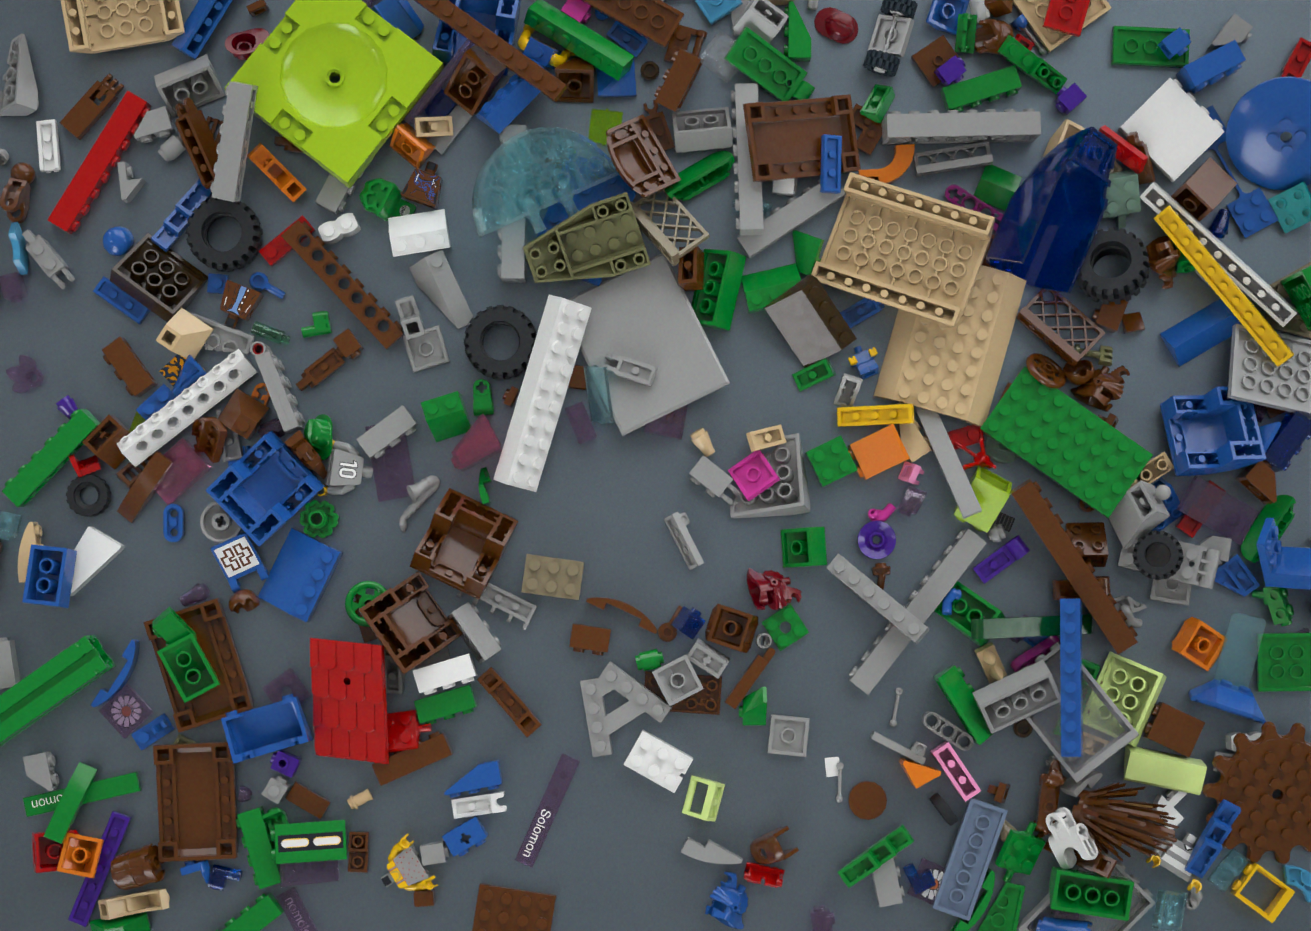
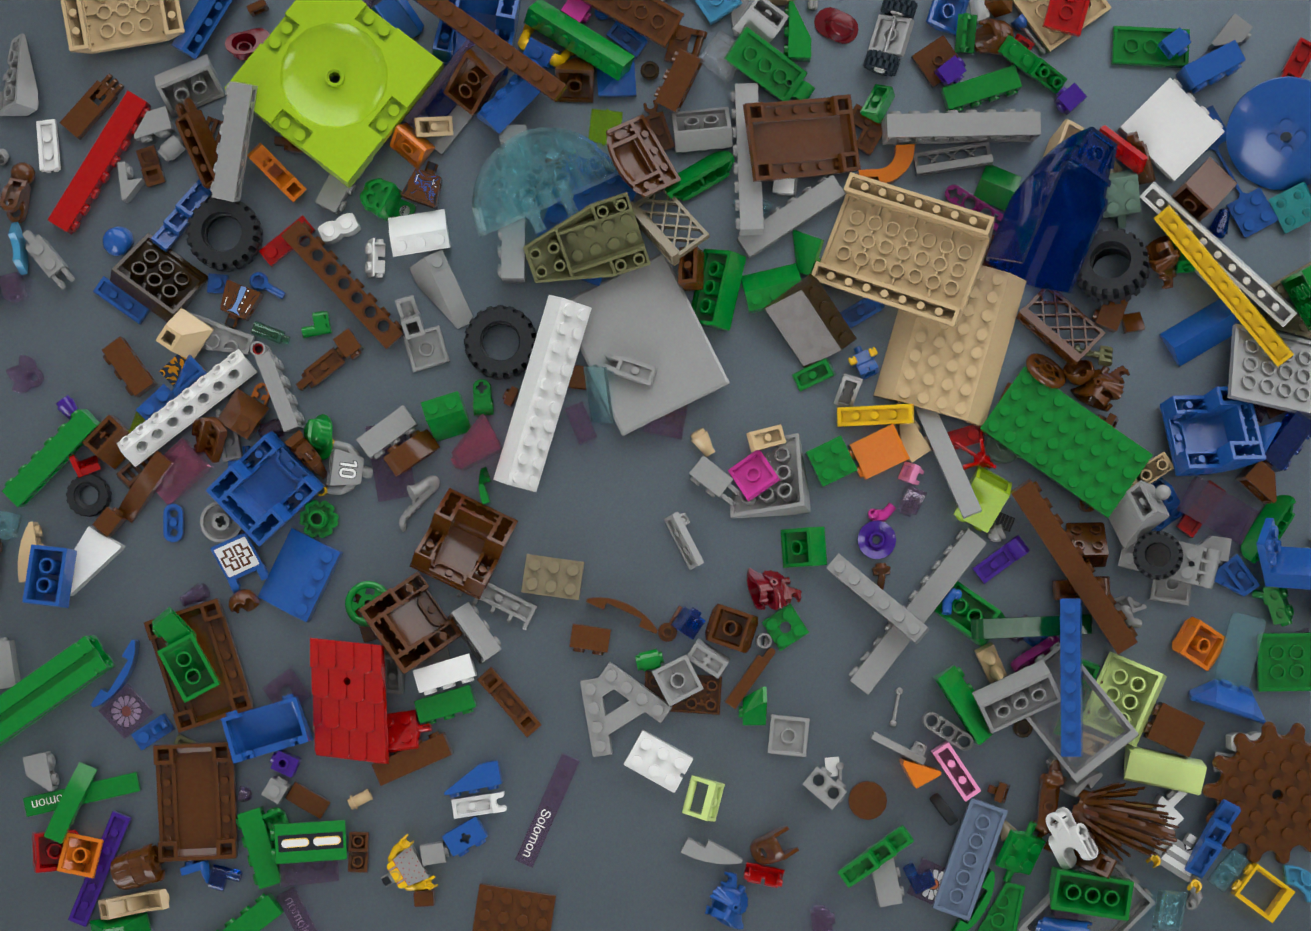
blue tile [820,134,842,194] -> none
none -> reddish brown brick [92,507,126,537]
none -> reddish brown slope [136,145,166,187]
none -> white hinge [365,238,385,278]
none -> reddish brown brick [383,429,440,477]
none -> light grey brick [802,766,847,810]

